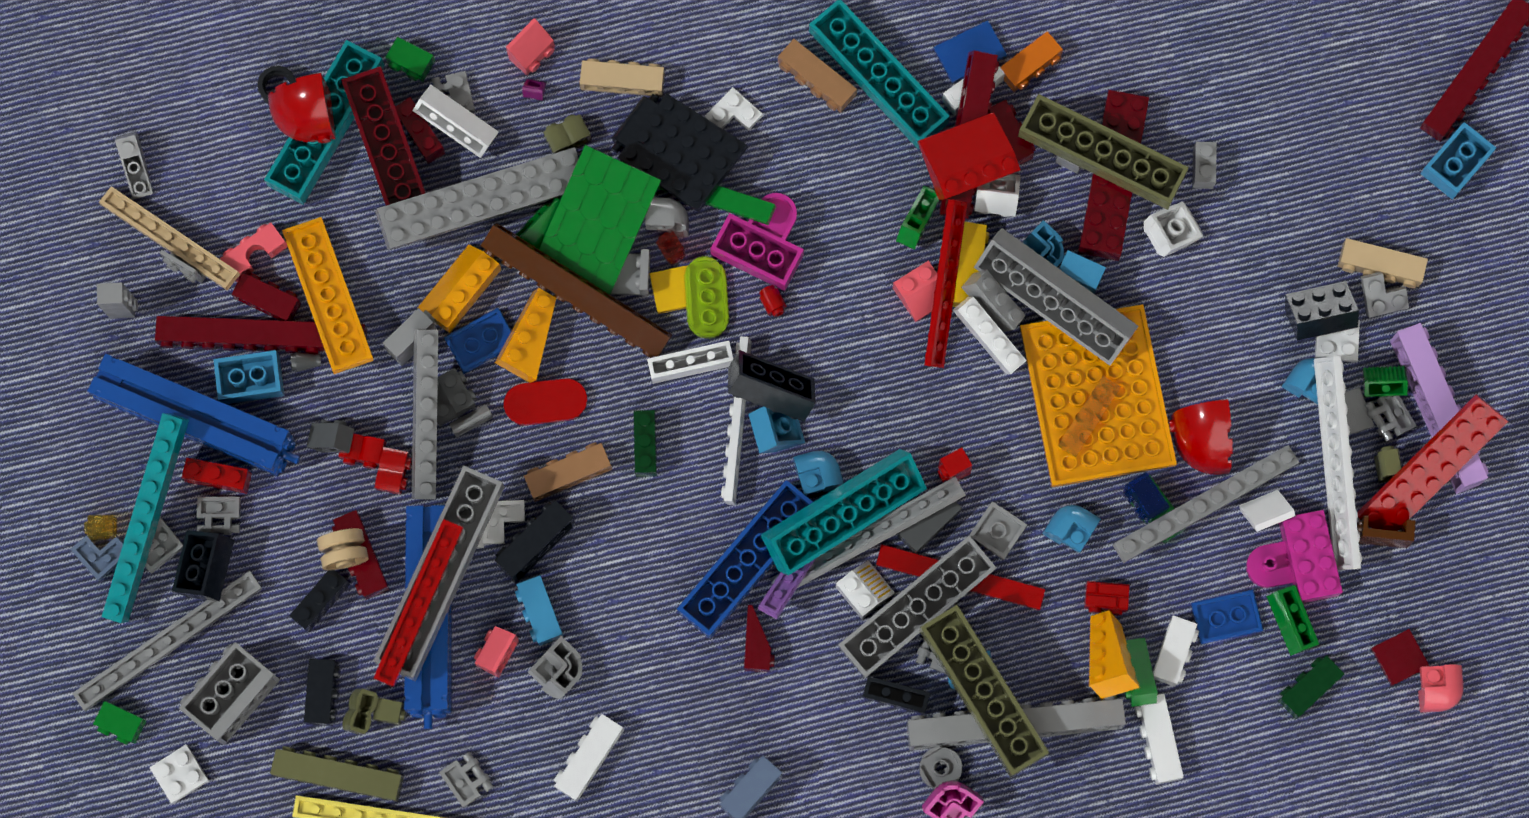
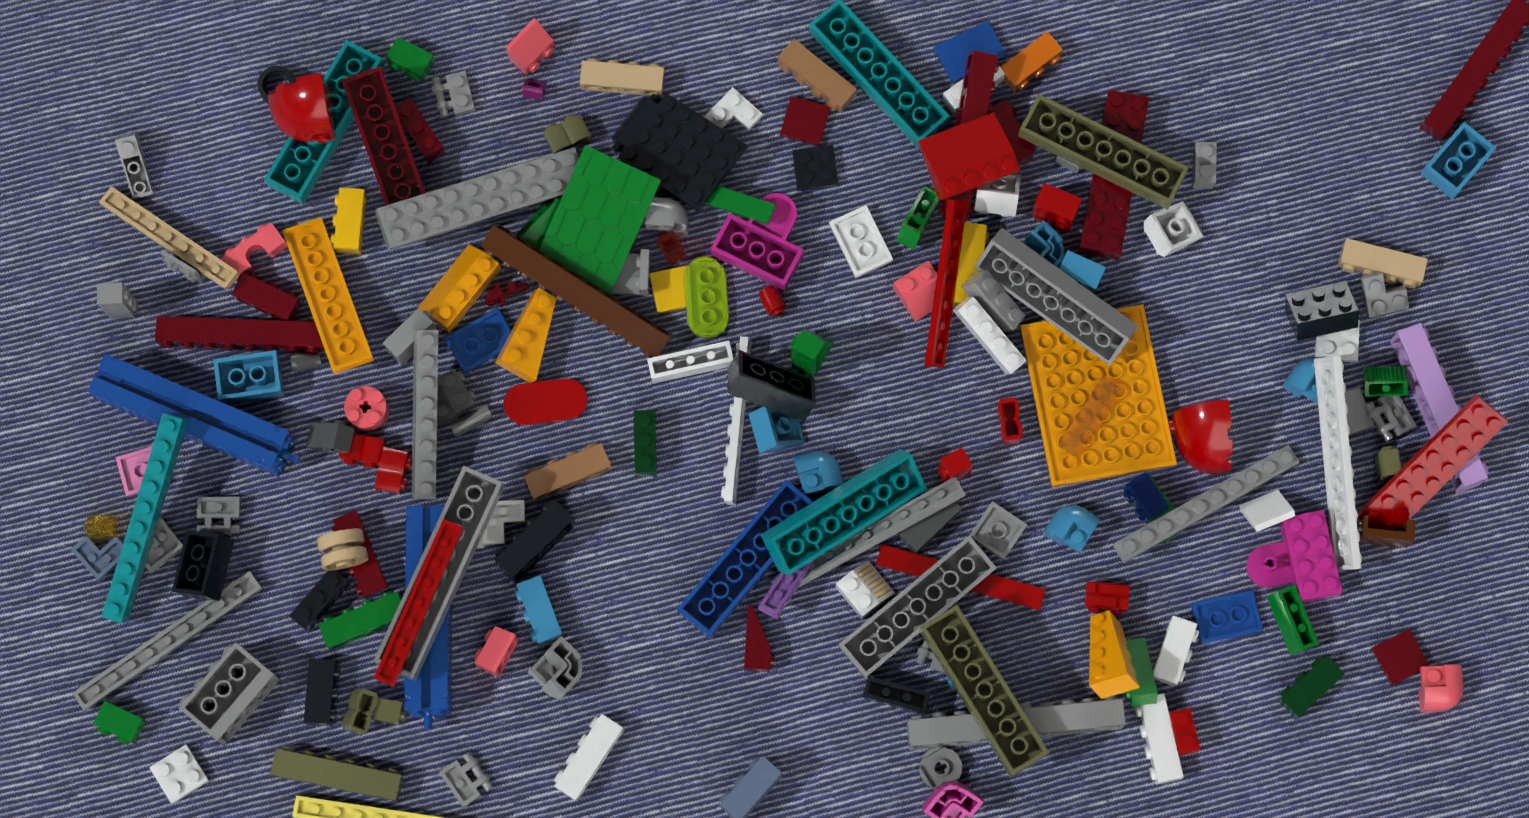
red brick [181,457,252,494] -> none
white brick [412,85,499,158] -> none
none -> bright pink tile [116,446,152,498]
none -> green brick [318,591,402,651]
none -> yellow brick [331,187,367,254]
none -> coral brick [344,386,389,433]
none -> dark red arm [485,281,529,308]
none -> dark red tile [780,96,830,147]
none -> green wedge [790,329,834,378]
none -> black plate [792,145,838,192]
none -> white plate [829,205,893,279]
none -> red brick [997,397,1023,445]
none -> red brick [1031,183,1082,232]
none -> red brick [1169,708,1201,756]

